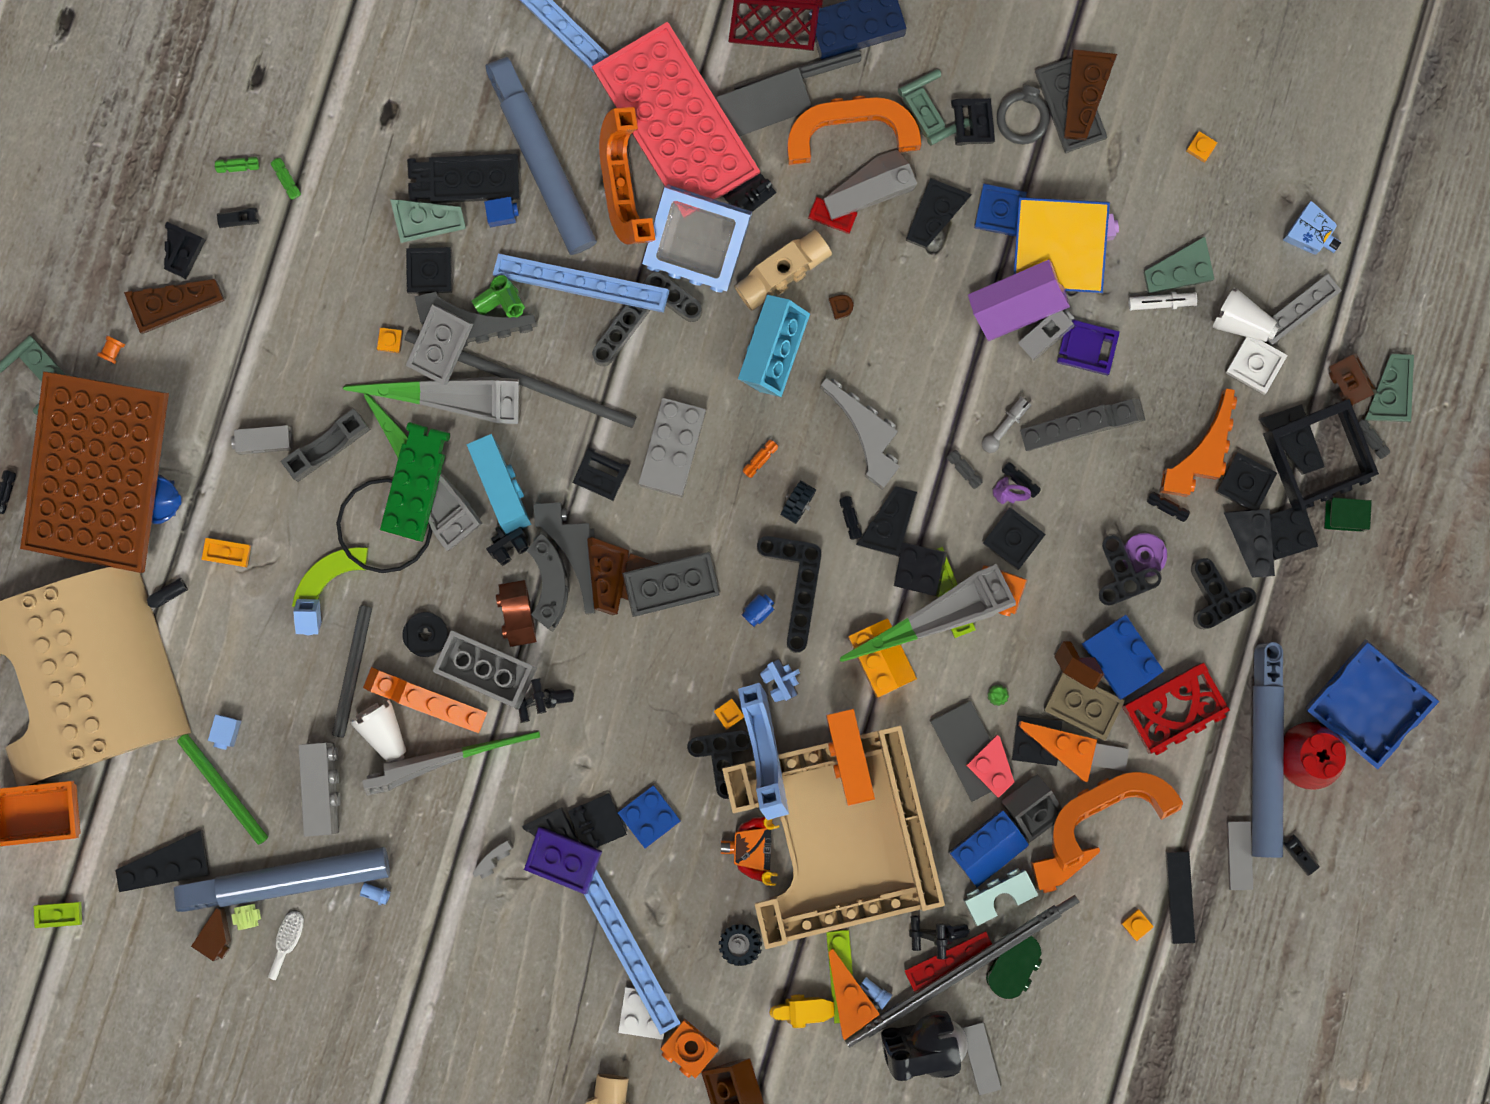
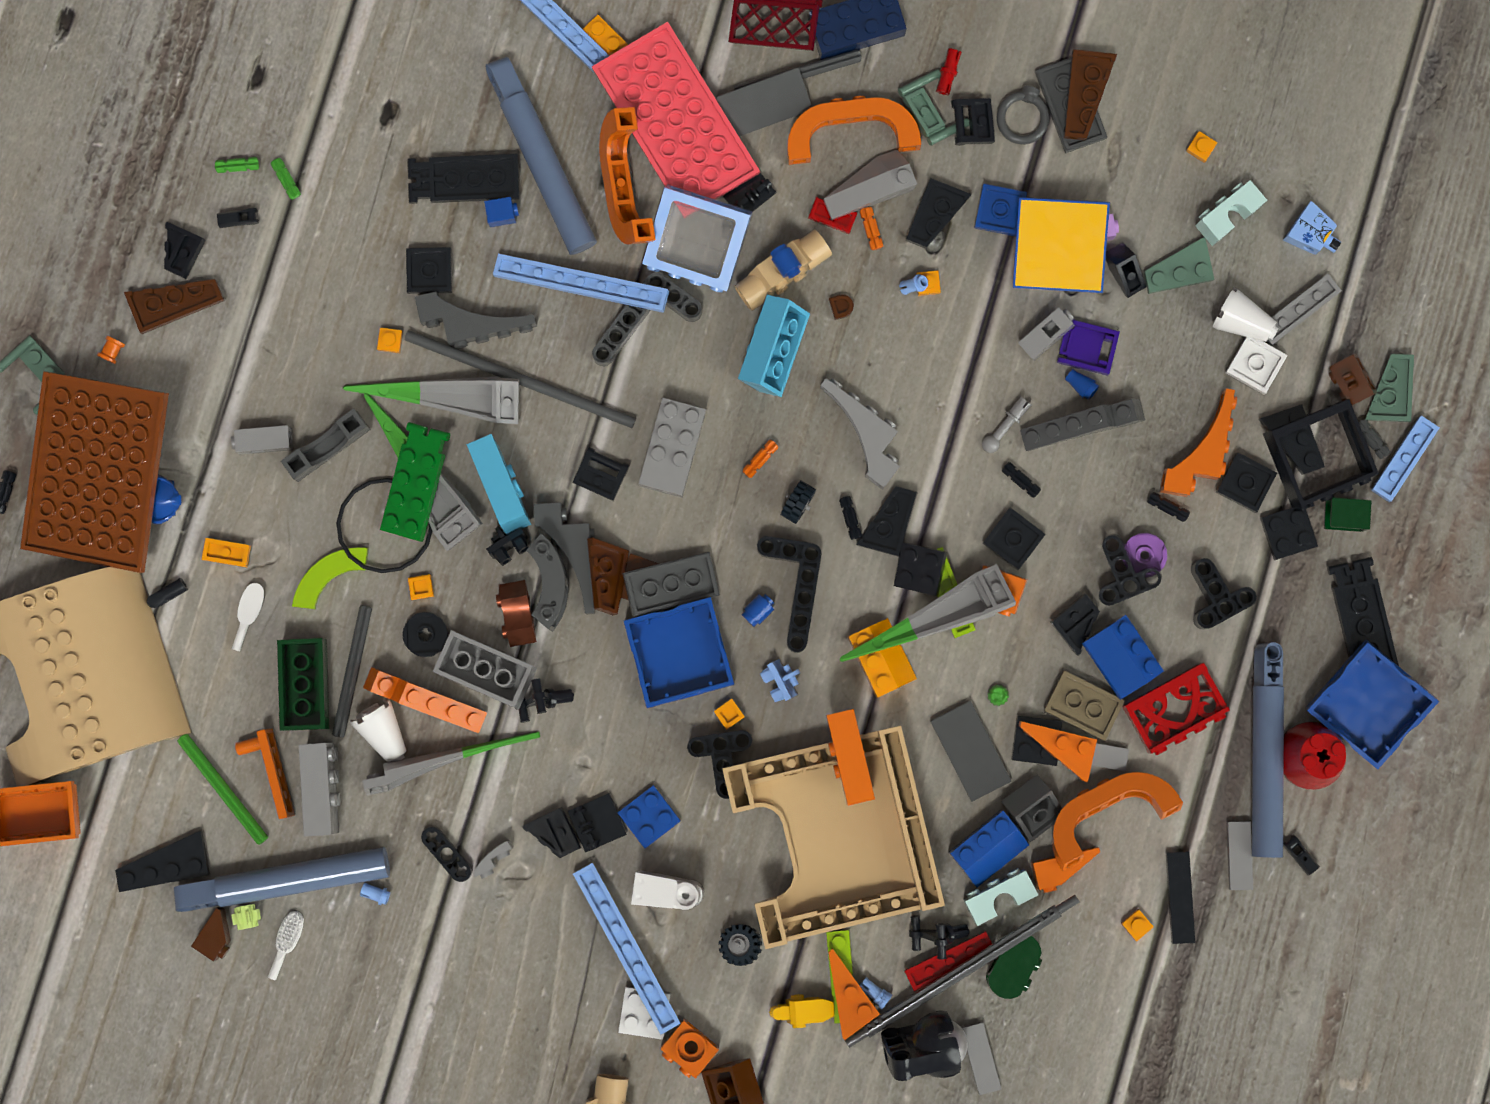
lime plate [33,902,82,928] -> none
light blue brick [208,714,241,750] -> none
light blue brick [293,599,322,635] -> none
sand green wing [390,199,466,243] -> none
light grey plate [406,304,473,385] -> none
bright green piece [472,275,525,318] -> none
dark purple tile [524,827,602,895] -> none
torso [721,817,779,886] -> none
light blue arch [738,683,789,820] -> none
dark grey axle [947,450,983,489] -> none
coral wing [966,735,1014,798] -> none
medium lavender slope [968,260,1070,341] -> none
medium lavender piece [992,477,1031,504] -> none
reddish brown slope [1054,641,1104,689] -> none
white pin [1128,292,1197,311] -> none
black wing [1224,508,1275,578] -> none
none -> white piece [231,583,264,651]
none -> orange piece [235,728,295,819]
none -> dark green brick [277,638,330,731]
none -> light orange tile [408,574,434,600]
none -> black beam [421,827,472,882]
none -> light orange plate [583,15,628,56]
none -> blue tile [624,597,734,708]
none -> white piece [631,870,704,910]
none -> blue brick [770,244,802,279]
none -> orange axle [860,207,883,250]
none -> light blue pin [899,274,928,295]
none -> light orange plate [916,271,941,296]
none -> red pin [936,48,962,96]
none -> black wing [1050,593,1100,656]
none -> blue cone [1065,369,1099,400]
none -> black slope [1106,242,1146,298]
none -> light aqua arch [1195,180,1267,246]
none -> black hinge [1327,557,1399,666]
none -> light blue plate [1371,416,1440,502]

